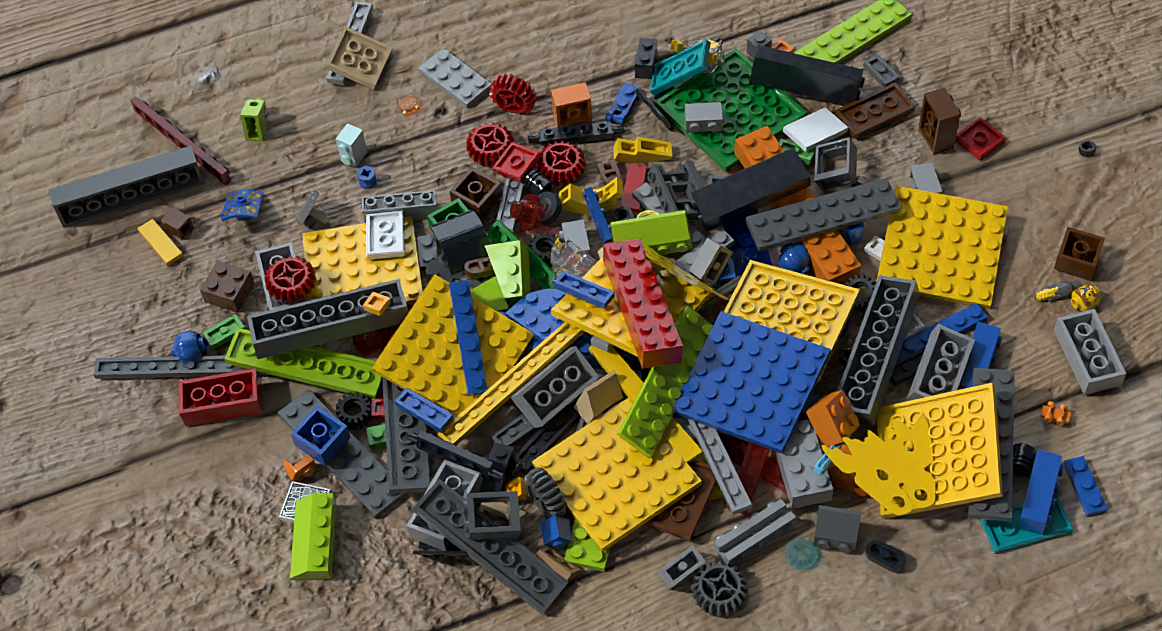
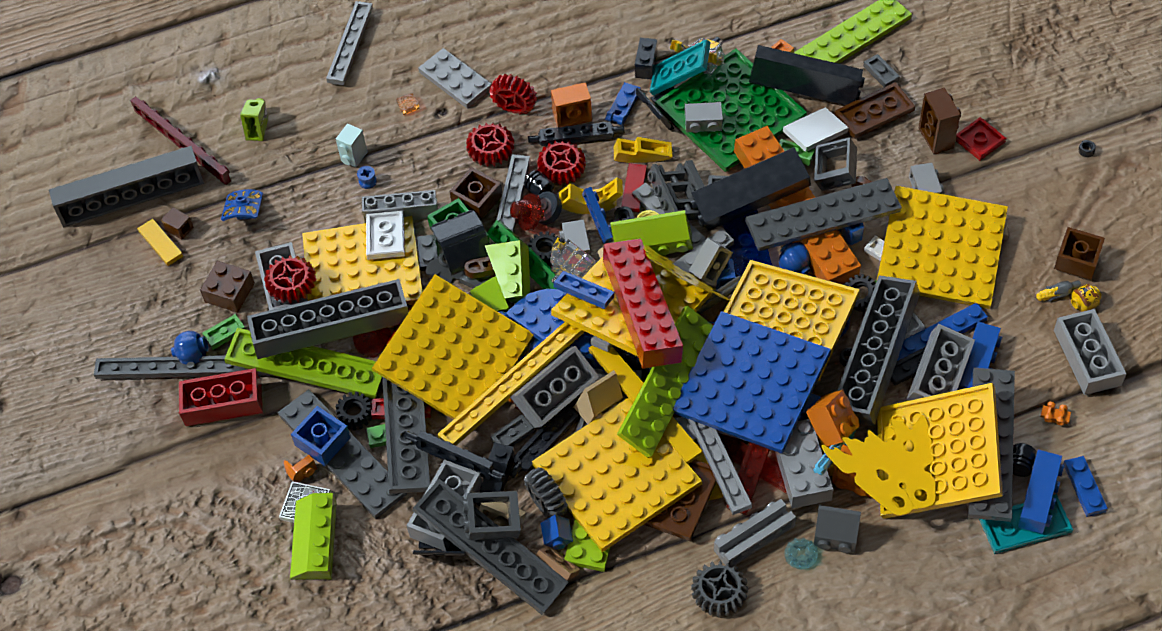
light grey tile [295,191,331,225] -> none
tan plate [325,26,392,90] -> none
light orange plate [363,292,391,316] -> none
plate [394,388,454,433] -> none
blue plate [449,280,487,396] -> none
red tile [492,142,542,183] -> none
light orange plate [505,477,527,502] -> none
reddish brown plate [596,158,621,185] -> none
light grey brick [656,545,706,589] -> none
dark grey brick [746,30,772,59] -> none
black plate [865,540,906,572] -> none

